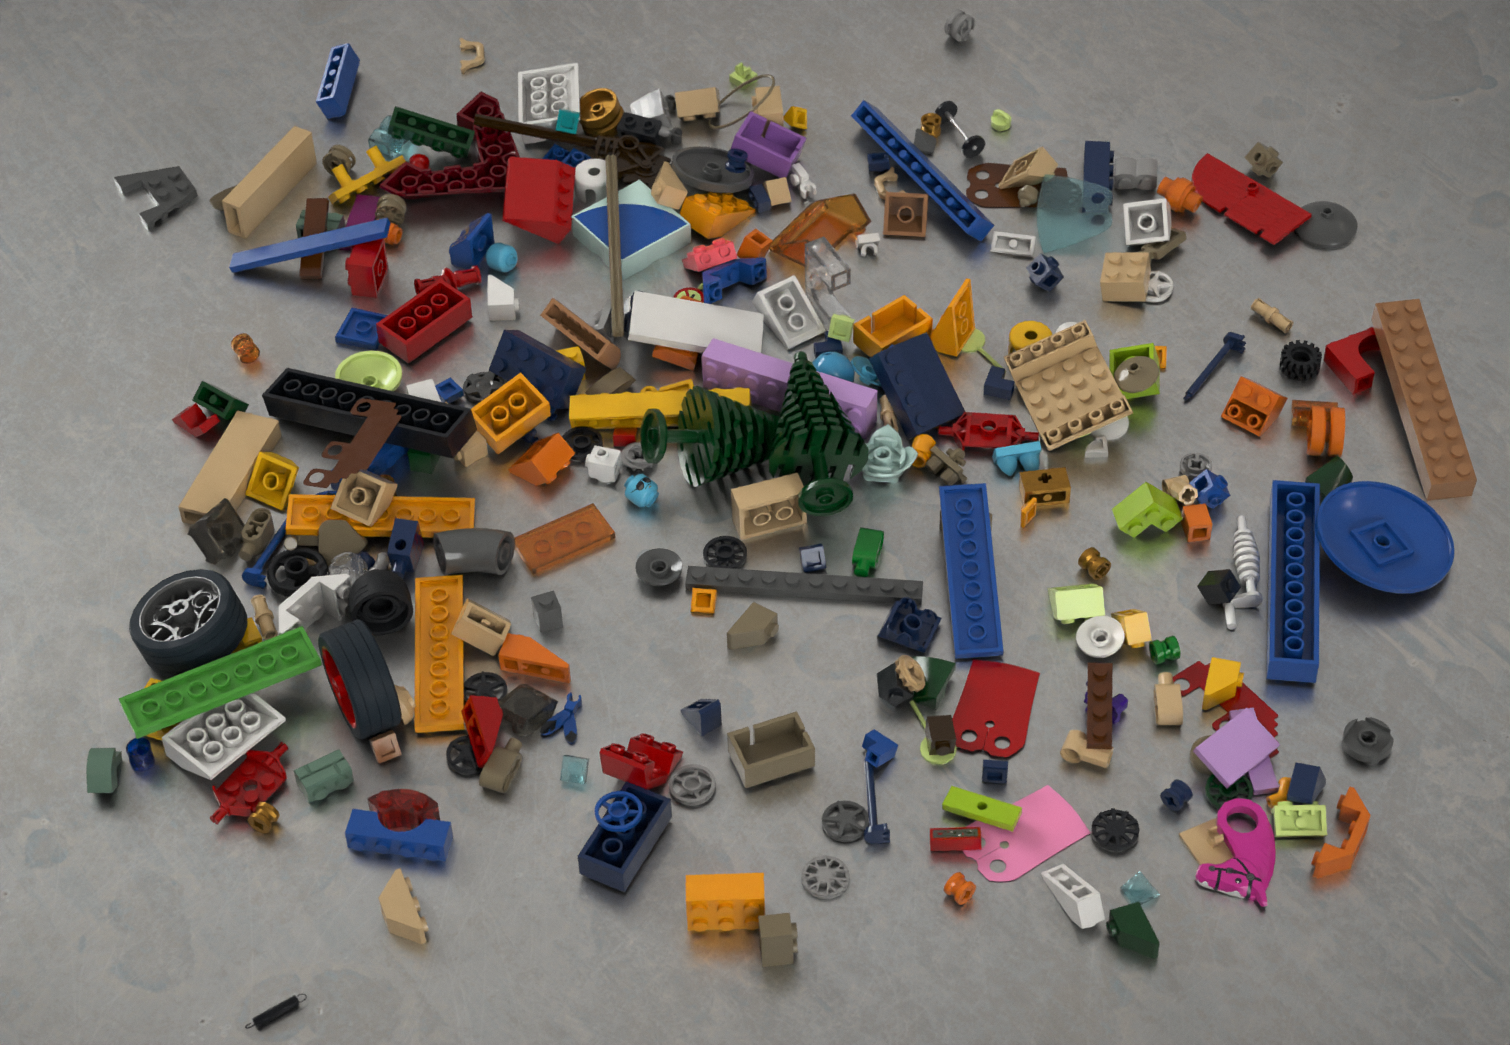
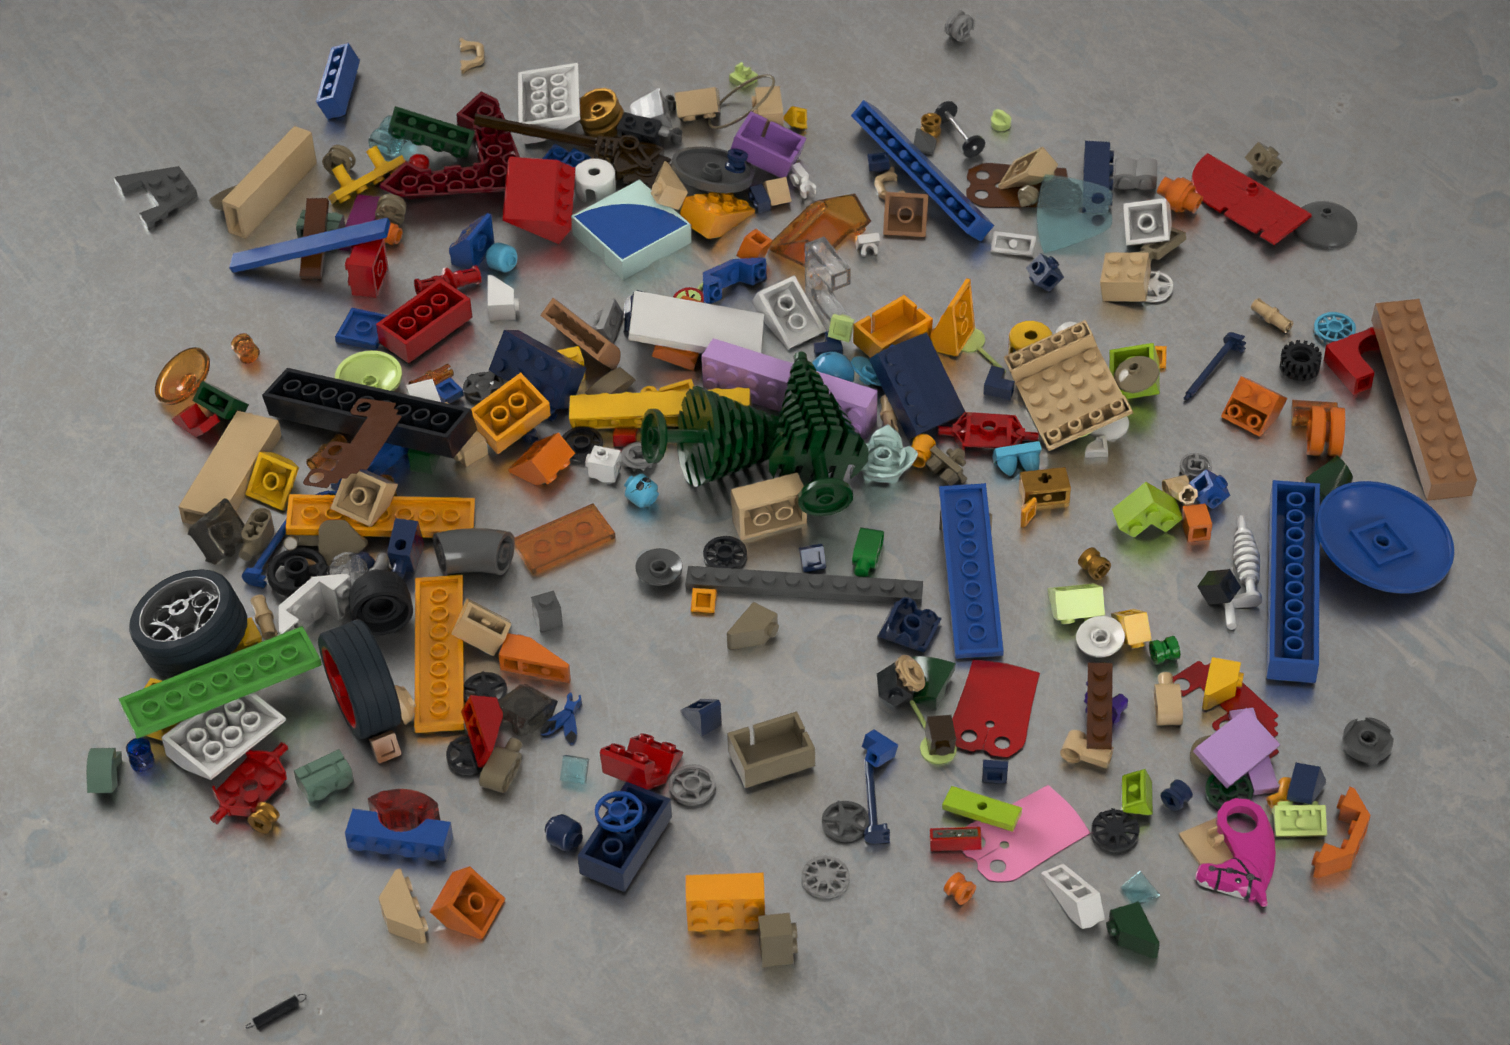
teal plate [556,109,580,134] -> none
dark tan axle [605,154,624,338] -> none
coral plate [682,238,737,272] -> none
none -> clear orange dish [155,347,210,405]
none -> clear orange pin [306,434,347,470]
none -> clear orange pin [409,364,454,386]
none -> orange slope [429,866,506,939]
none -> dark blue head [545,814,583,852]
none -> lime slope [1122,769,1153,815]
none -> medium azure wheel [1314,312,1356,344]

